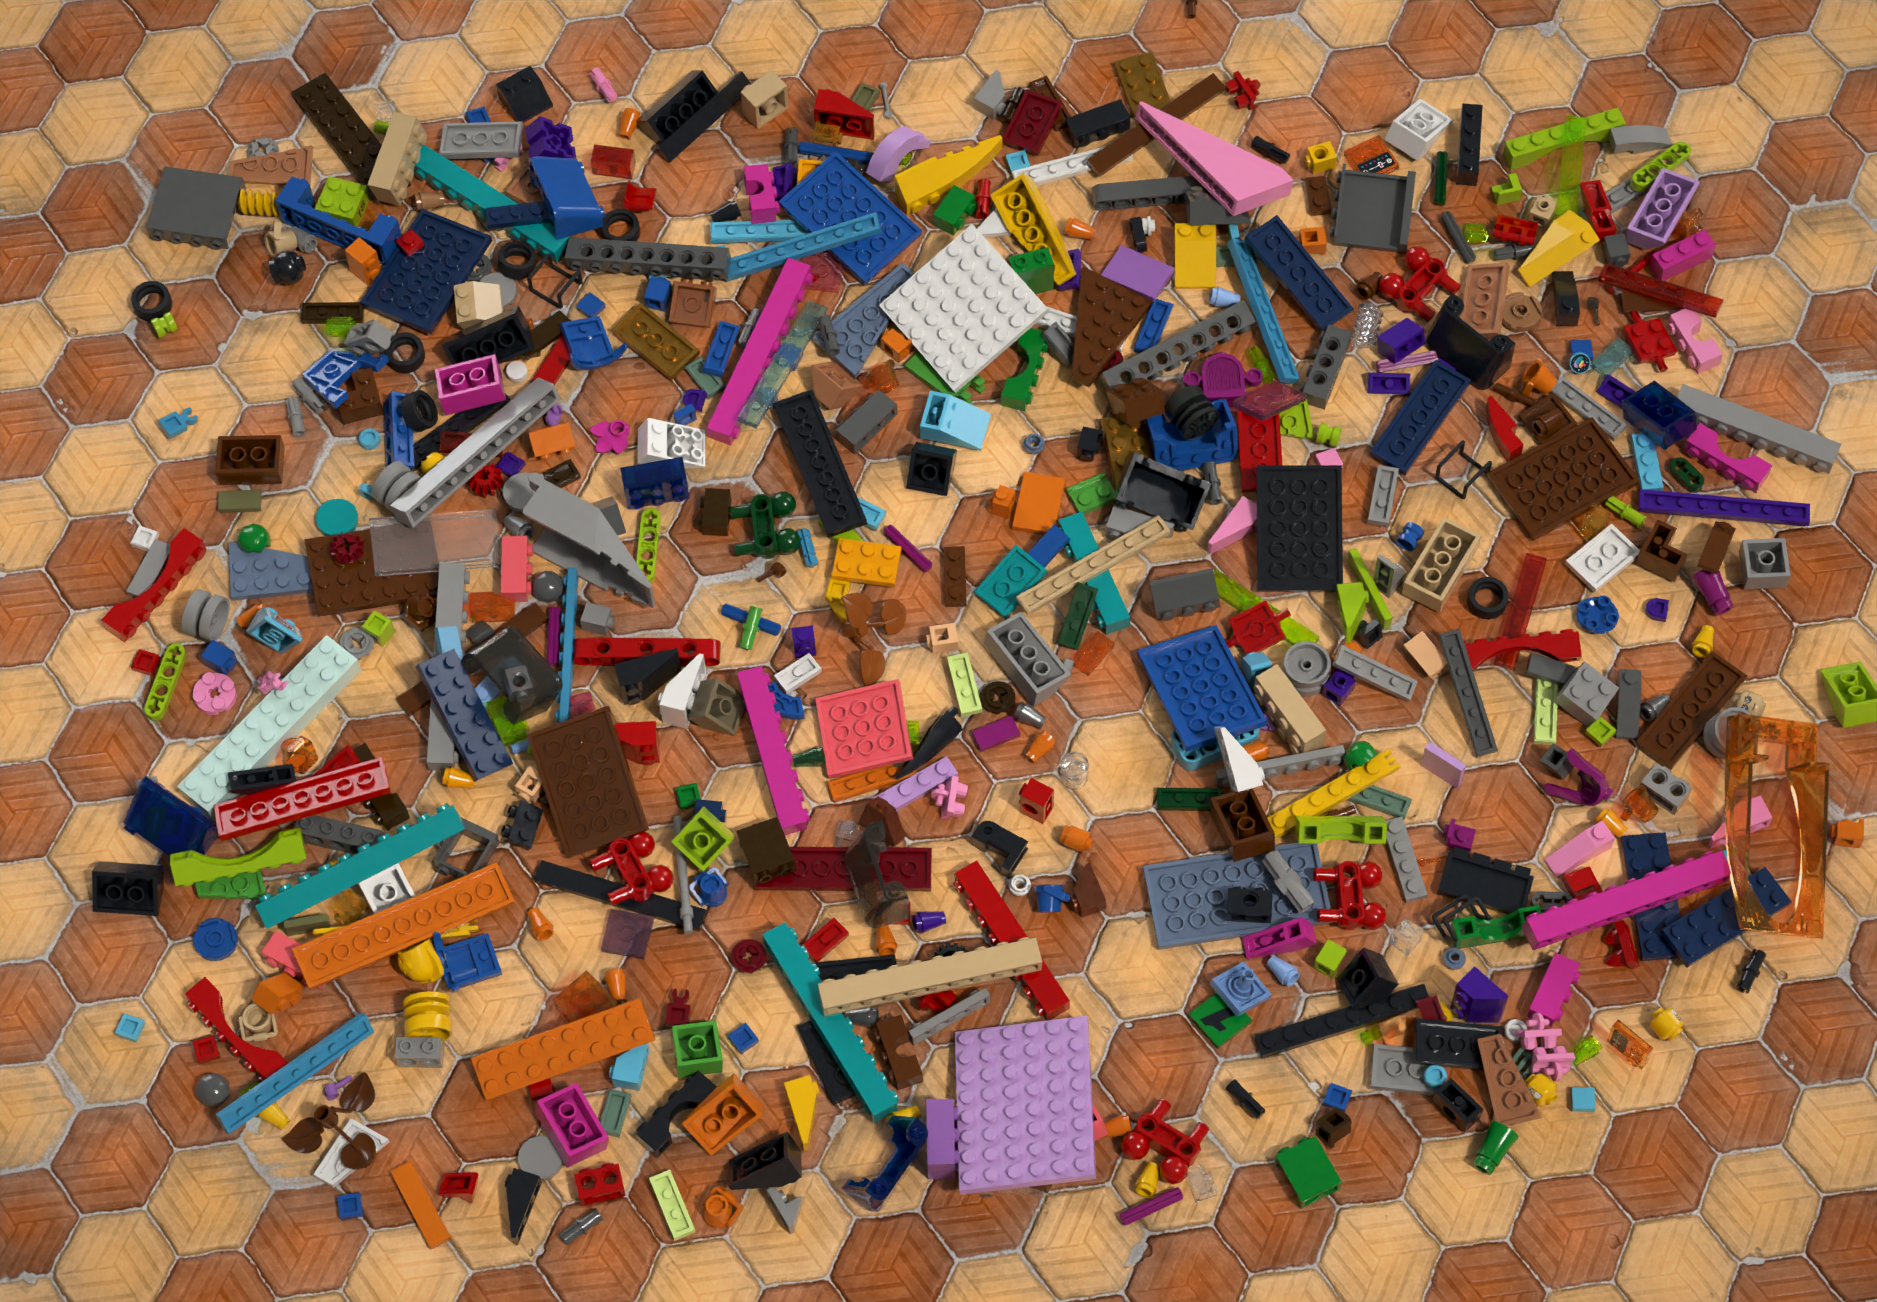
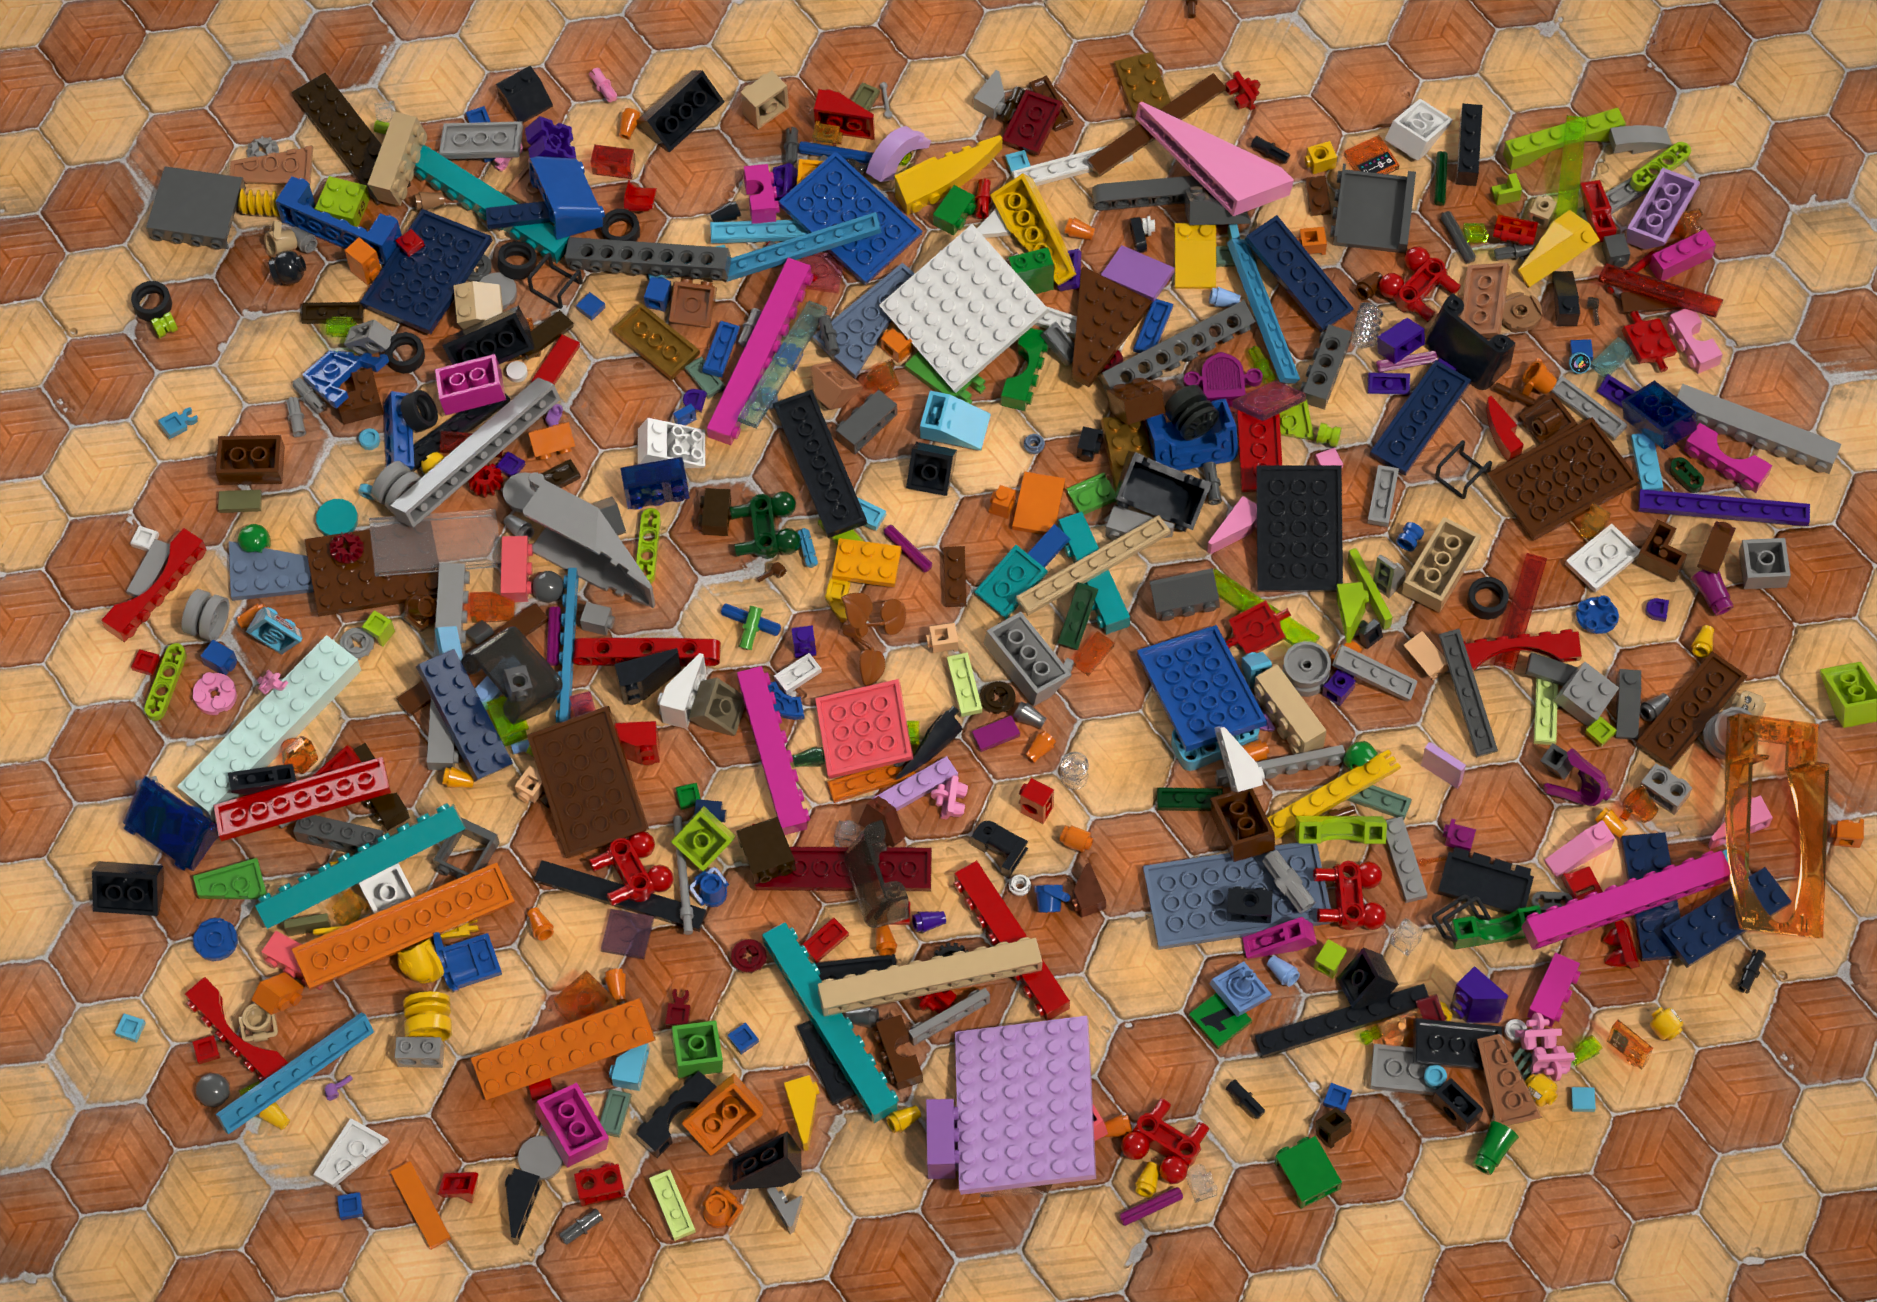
lime arch [170,827,306,887] -> none
reddish brown plant [282,1072,376,1170] -> none
black bracket [500,799,544,850] -> none
blue piece [560,316,628,370] -> none
dark pink plate [590,420,629,454] -> none
black tile [656,71,751,162] -> none
clear blue windscreen [842,1116,928,1212] -> none
black brick [1065,99,1130,148] -> none
sand blue plate [1443,948,1466,970] -> none
lime axle [1605,496,1646,528] -> none

